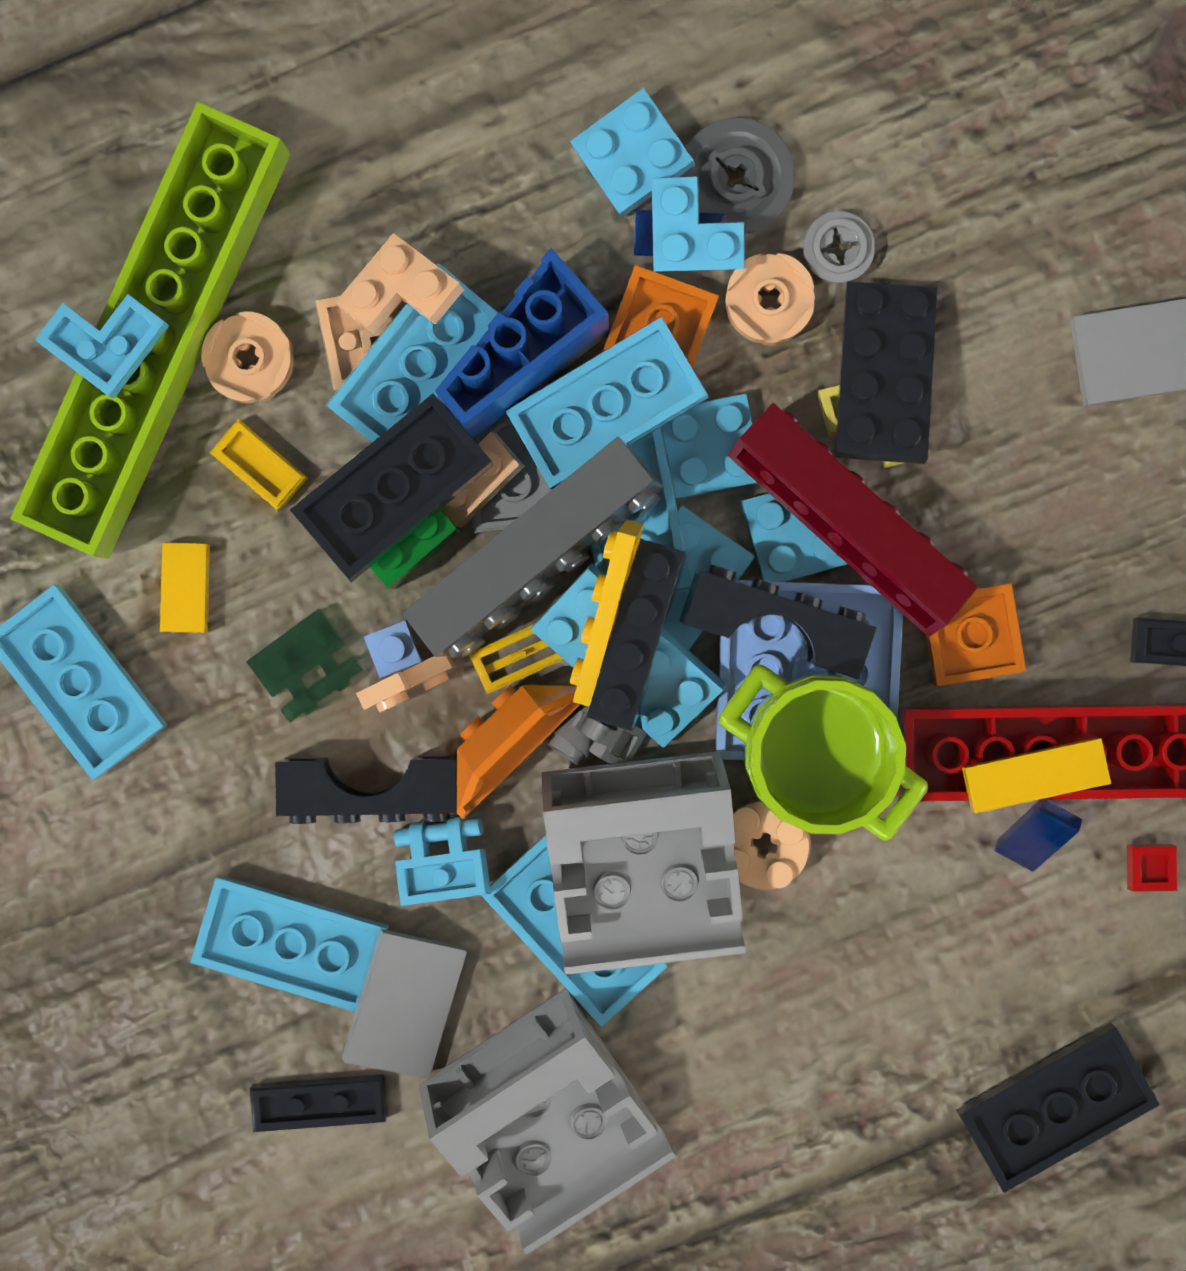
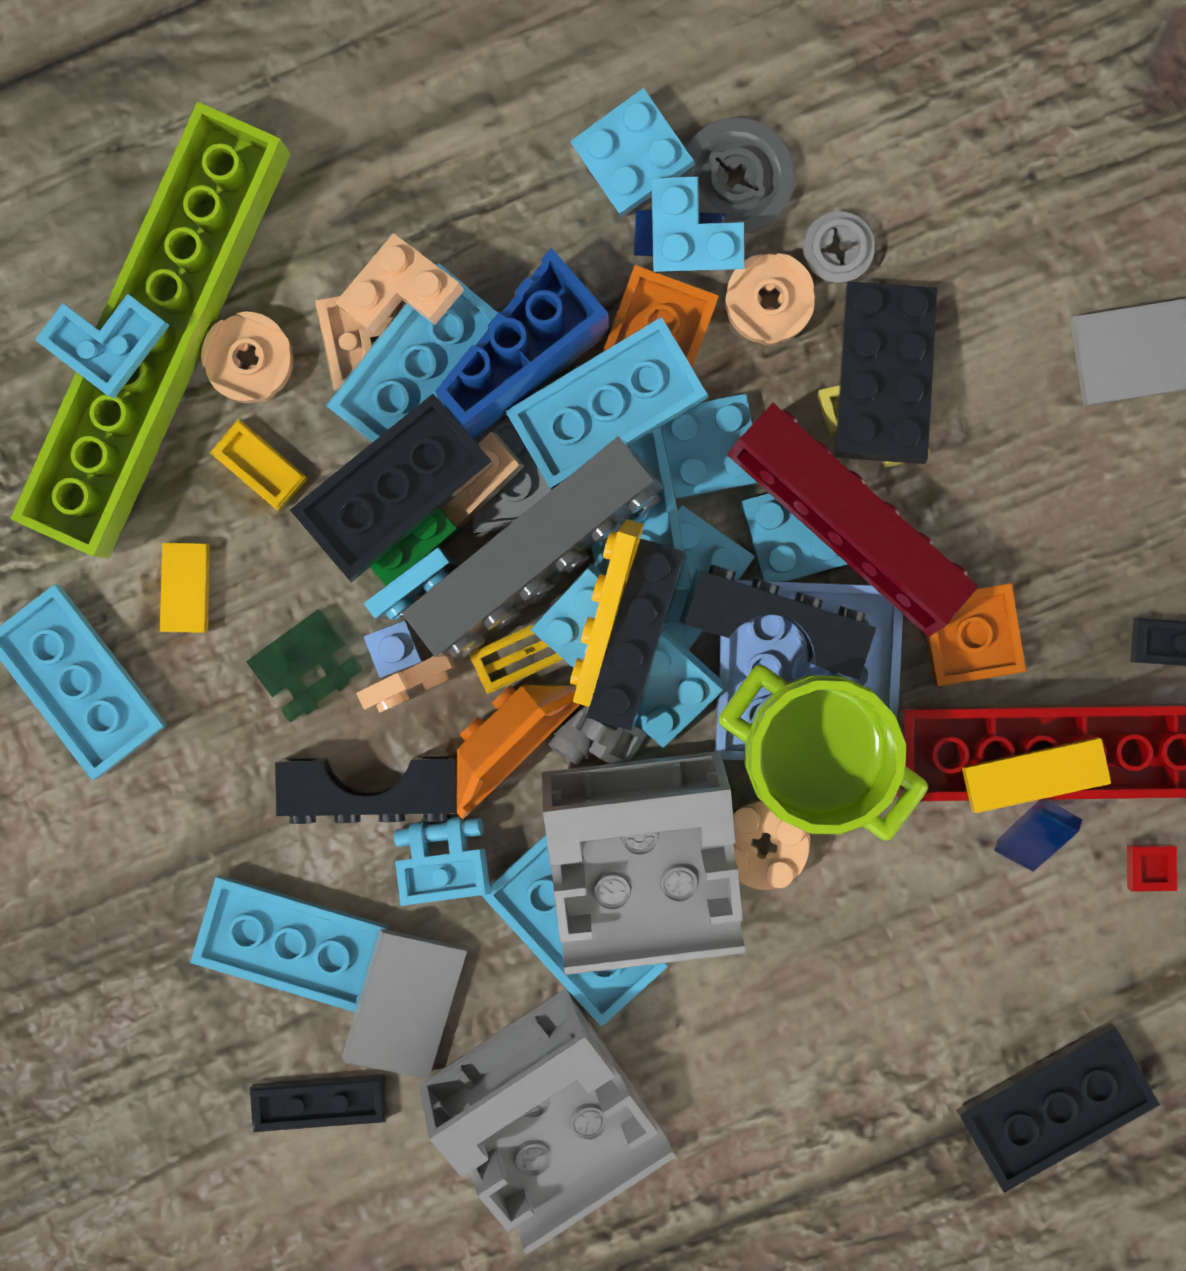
none -> medium azure plate [363,548,457,620]

